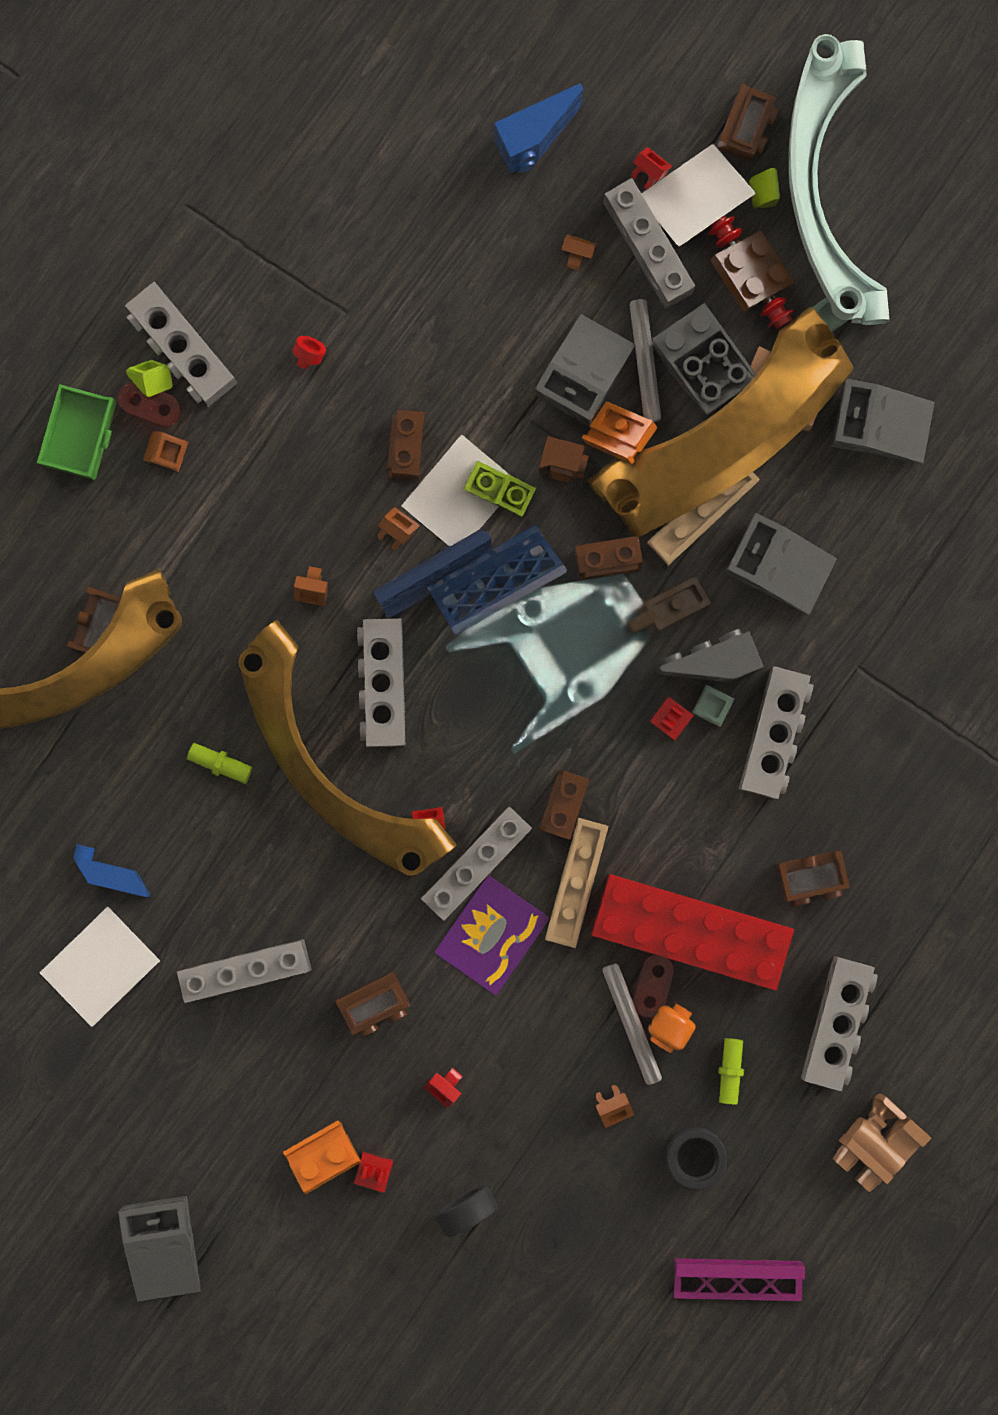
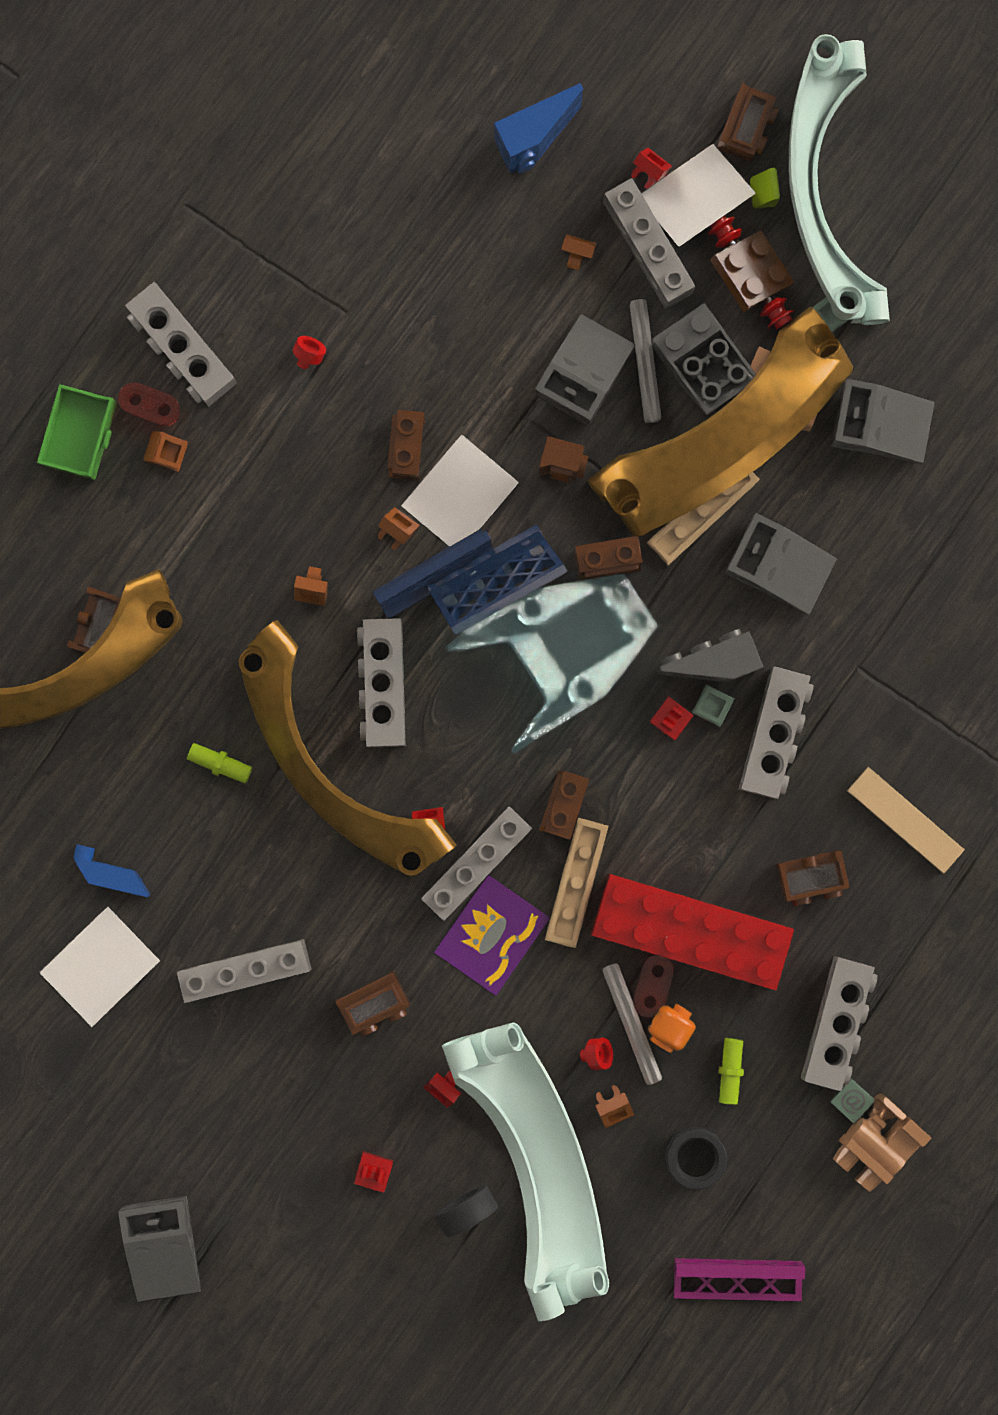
lime slope [126,360,173,397] -> none
orange plate [283,1121,361,1194] -> none
lime slope [462,461,536,517] -> none
orange plate [581,401,658,464] -> none
dark brown hinge [624,577,711,637] -> none
none -> light aqua panel [442,1023,609,1321]
none -> red tile [580,1037,613,1070]
none -> sand green tile [829,1078,875,1123]
none -> tan tile [847,767,965,874]

